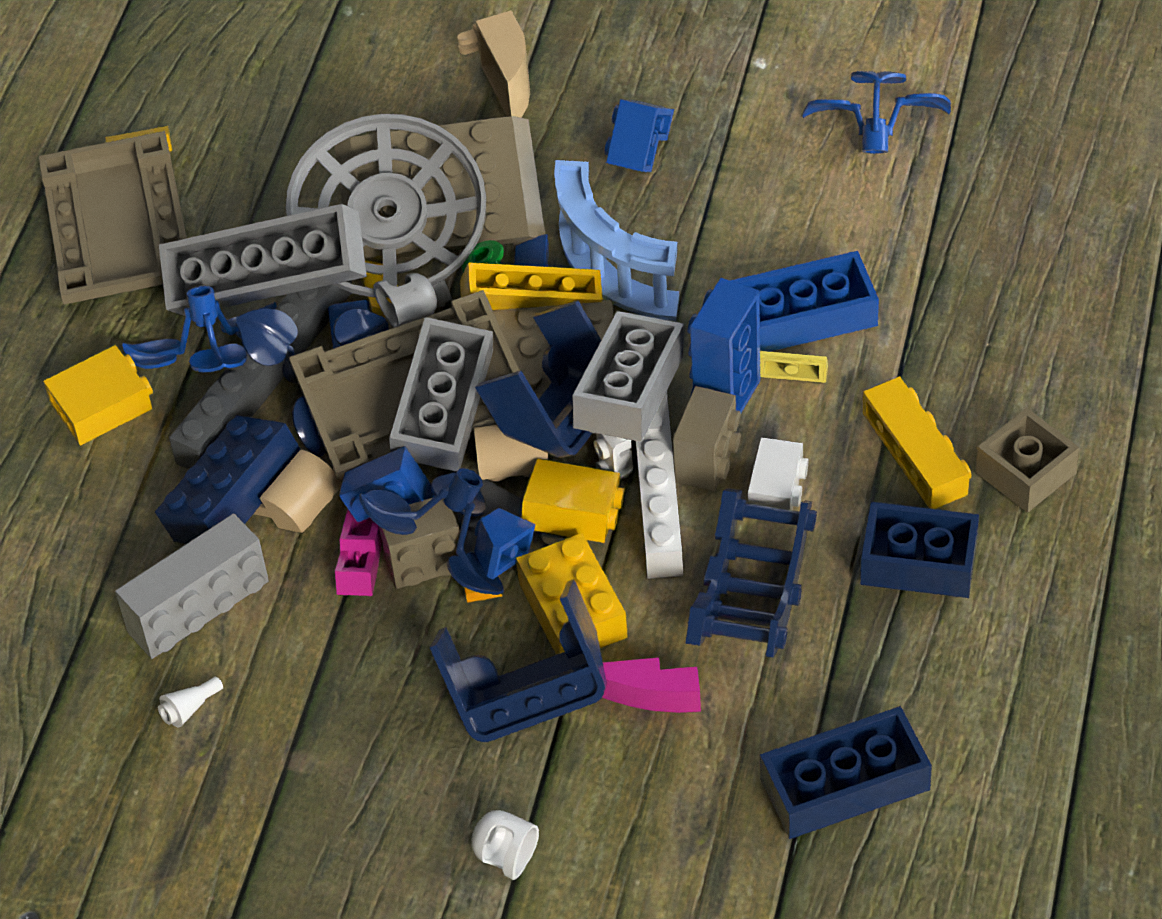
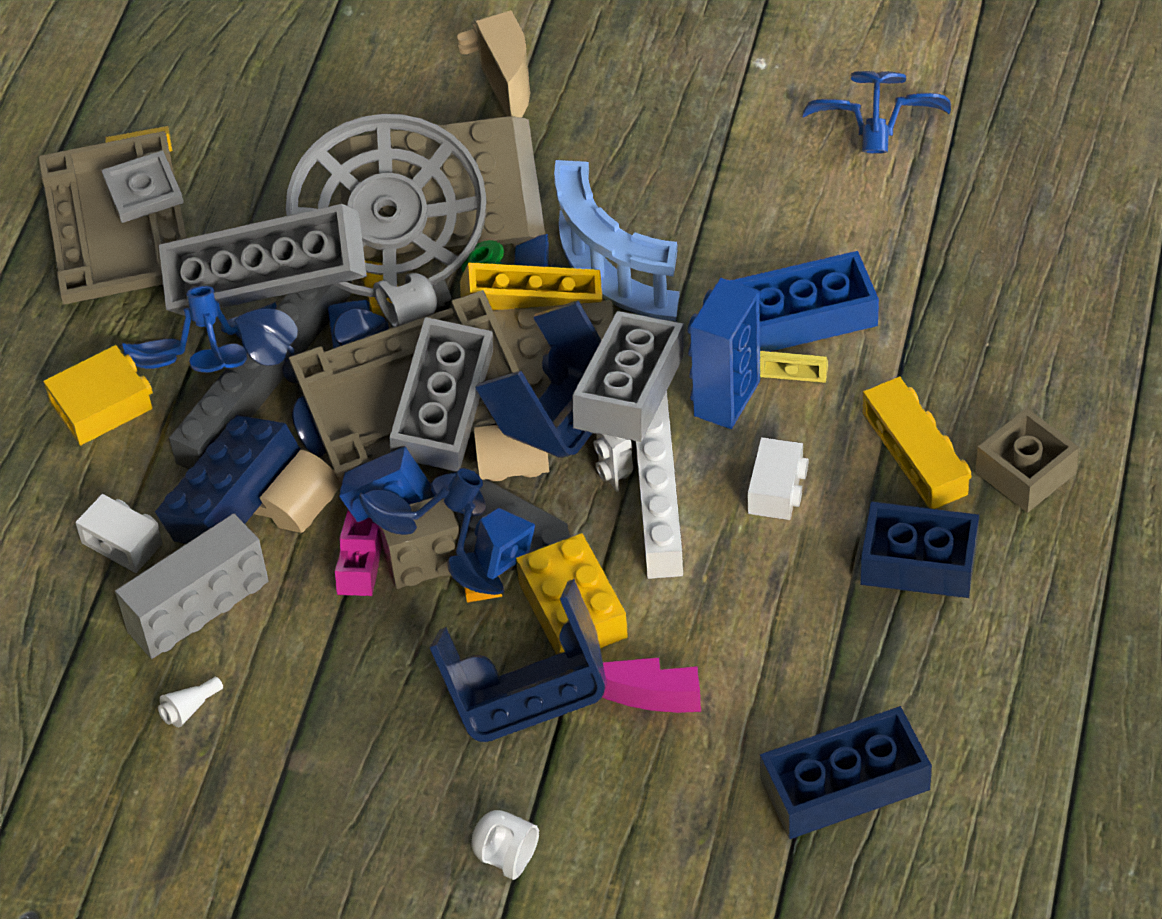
yellow brick [521,459,625,543] -> none
blue brick [605,99,674,172] -> none
dark tan brick [673,386,741,492] -> none
dark blue fence [685,488,817,658] -> none
none -> white brick [75,494,162,573]
none -> light grey plate [101,150,184,223]

